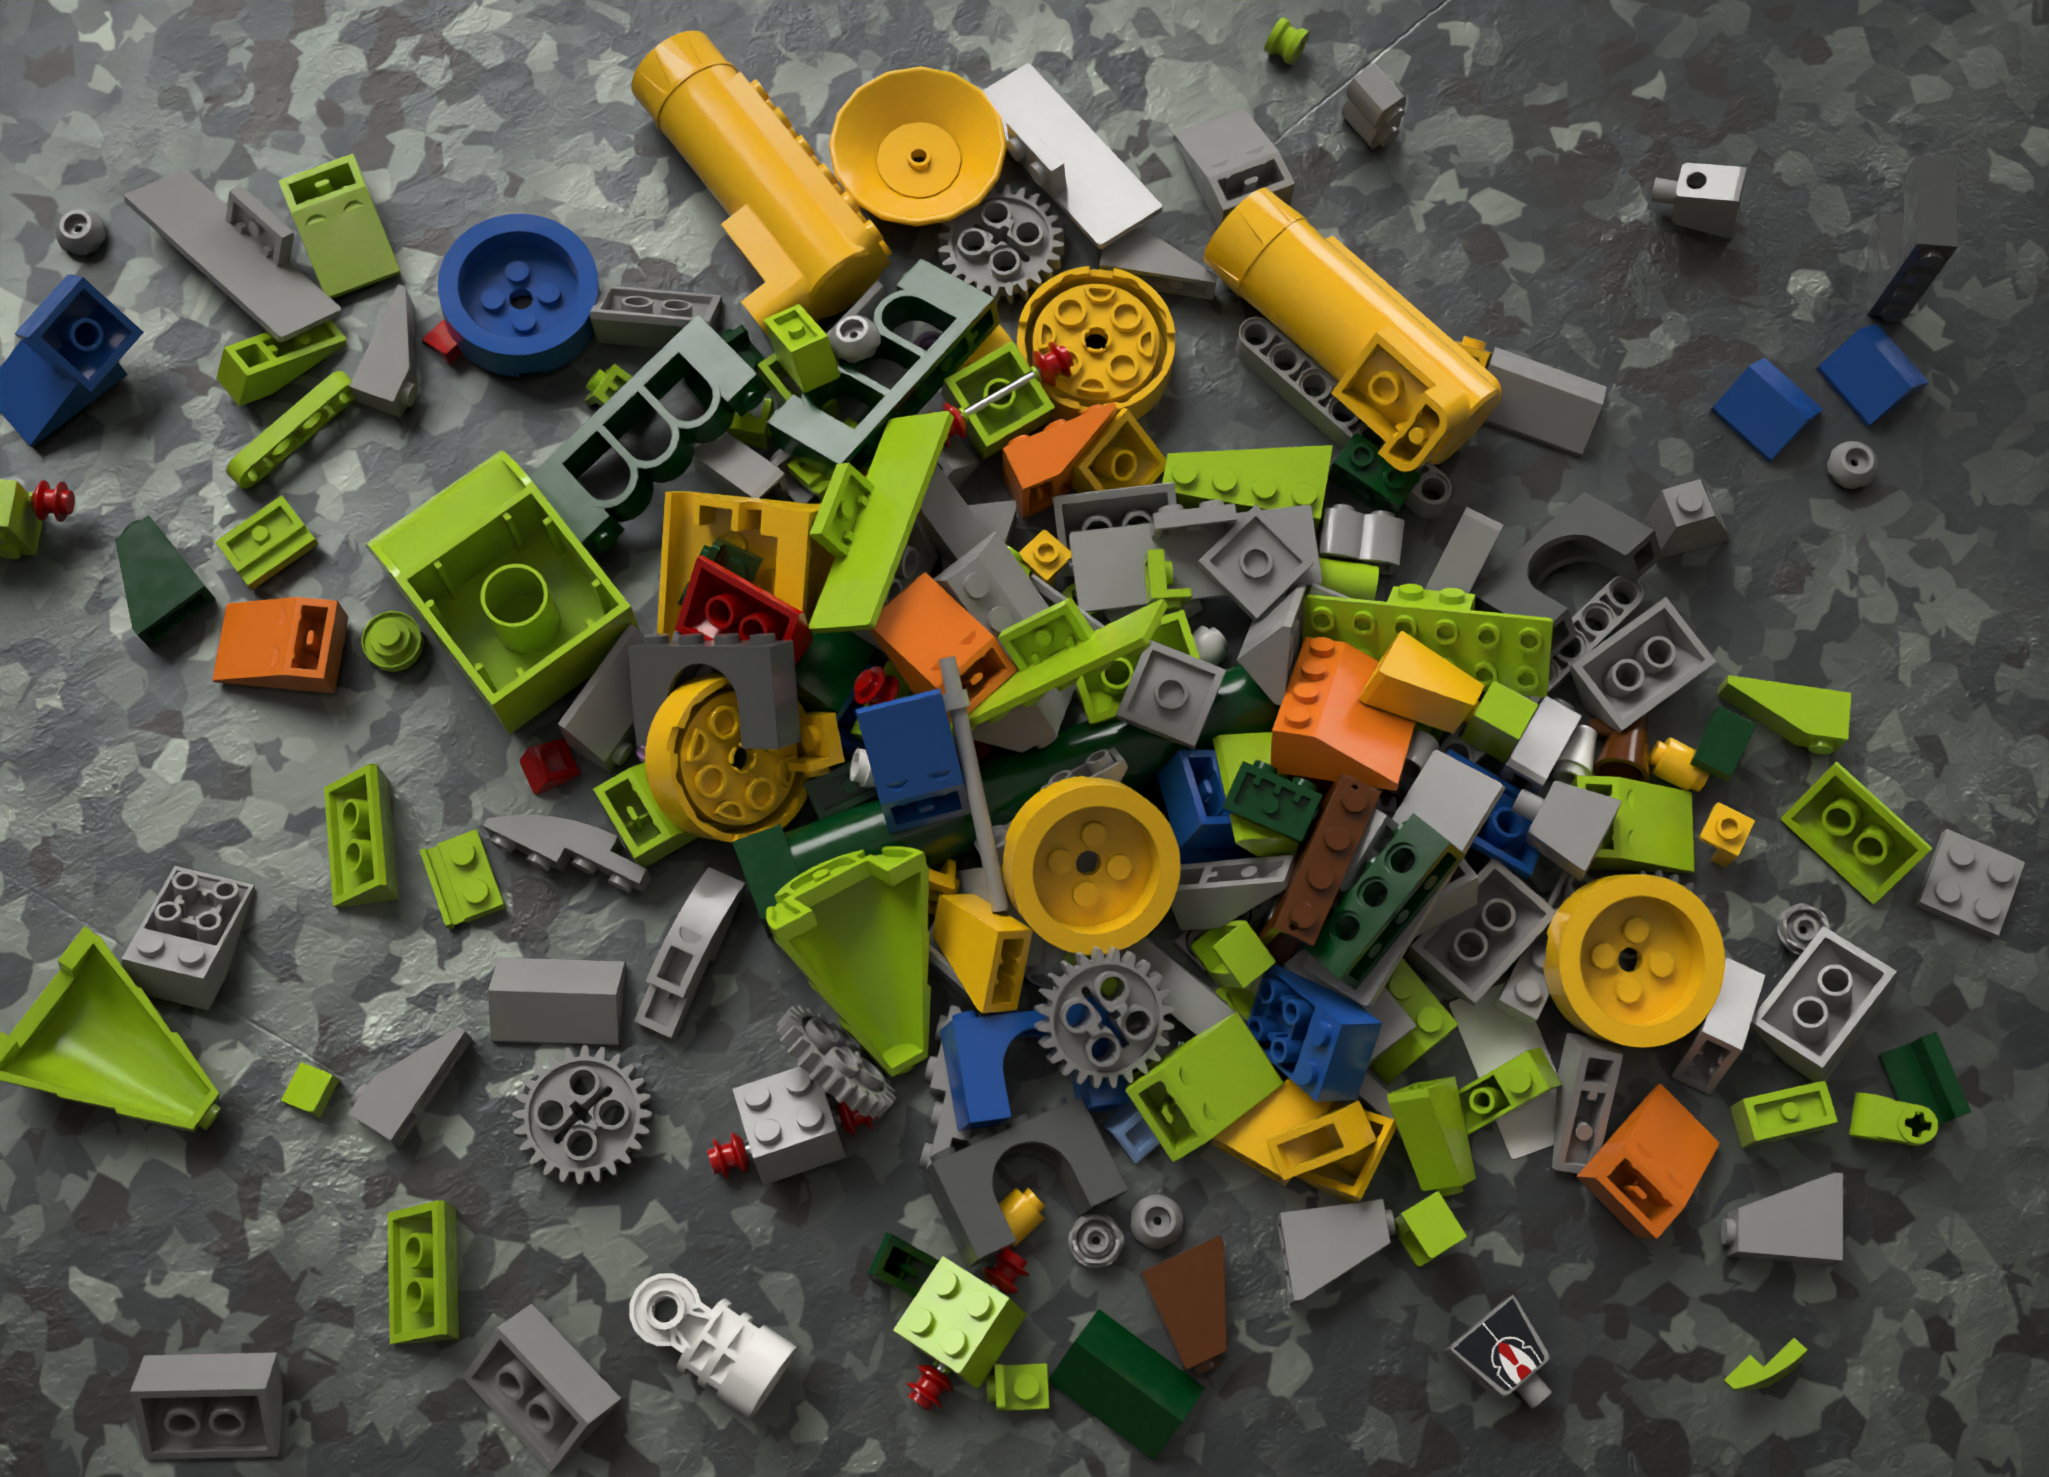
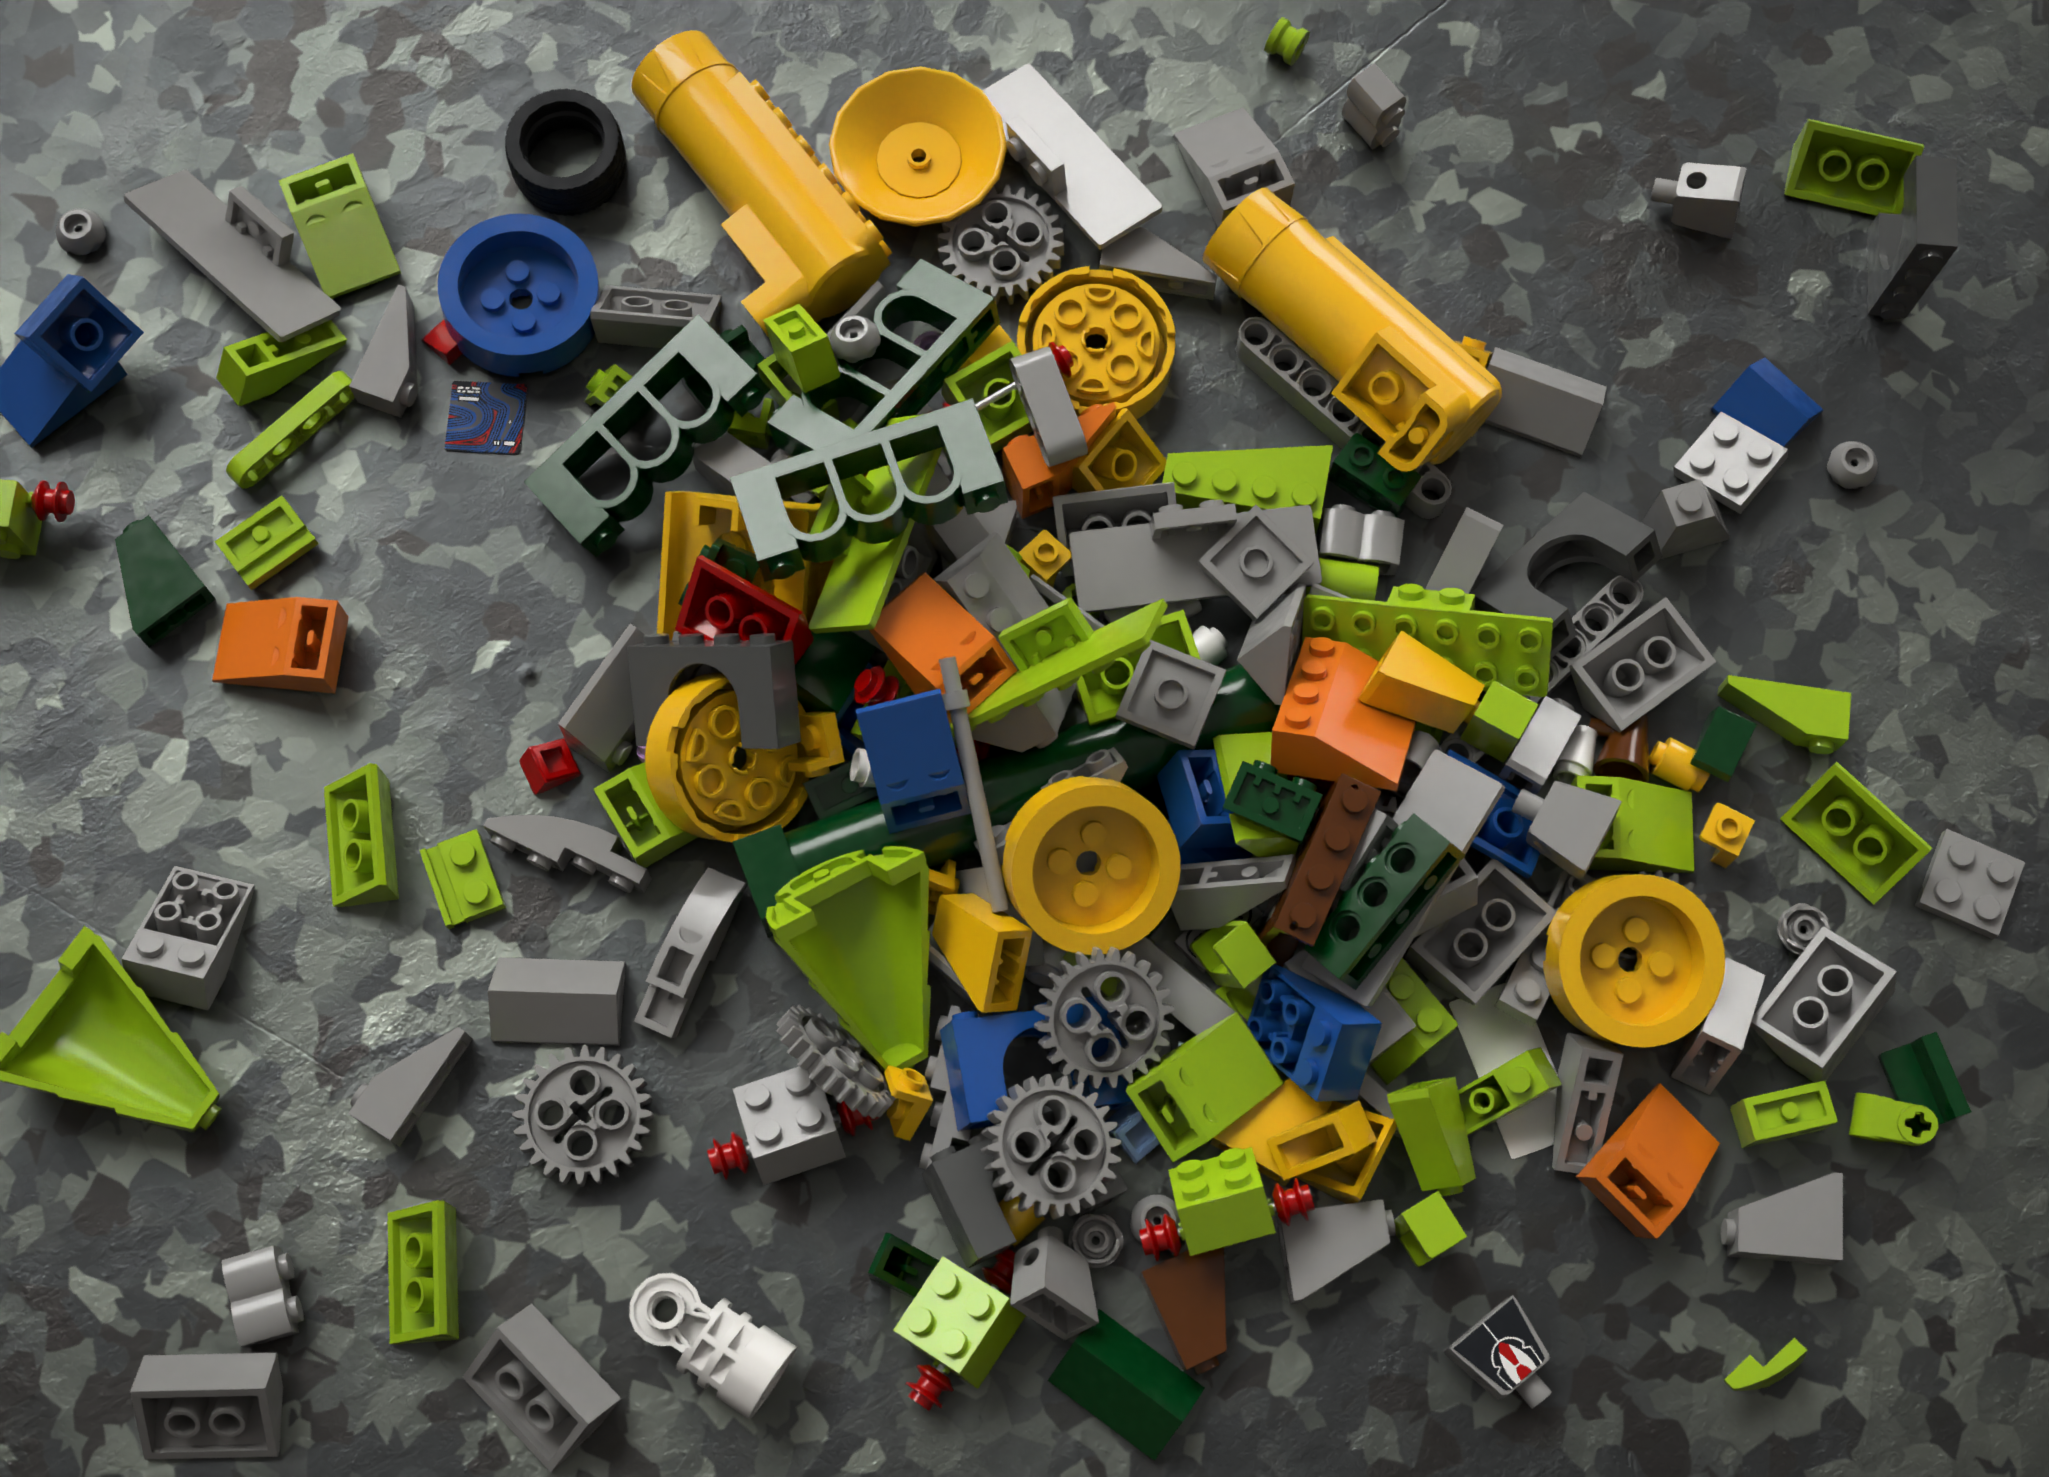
lime slope [281,1062,340,1118] -> none
lime plate [361,611,424,672] -> none
lime brick [366,450,640,735] -> none
lime bracket [986,1363,1049,1412] -> none
lime bracket [1143,549,1192,612] -> none
blue slope [1816,324,1929,428] -> none
none -> light grey brick [222,1245,304,1348]
none -> sticker [445,381,527,454]
none -> black tyre [505,88,626,216]
none -> fence [730,398,1008,582]
none -> yellow bracket [884,1065,933,1141]
none -> light grey gear [981,1074,1121,1219]
none -> light grey beam [1009,347,1088,467]
none -> light grey torso [1010,1226,1099,1341]
none -> lime brick [1139,1147,1315,1262]
none -> plate [1674,412,1788,514]
none -> lime slope [1784,119,1924,216]

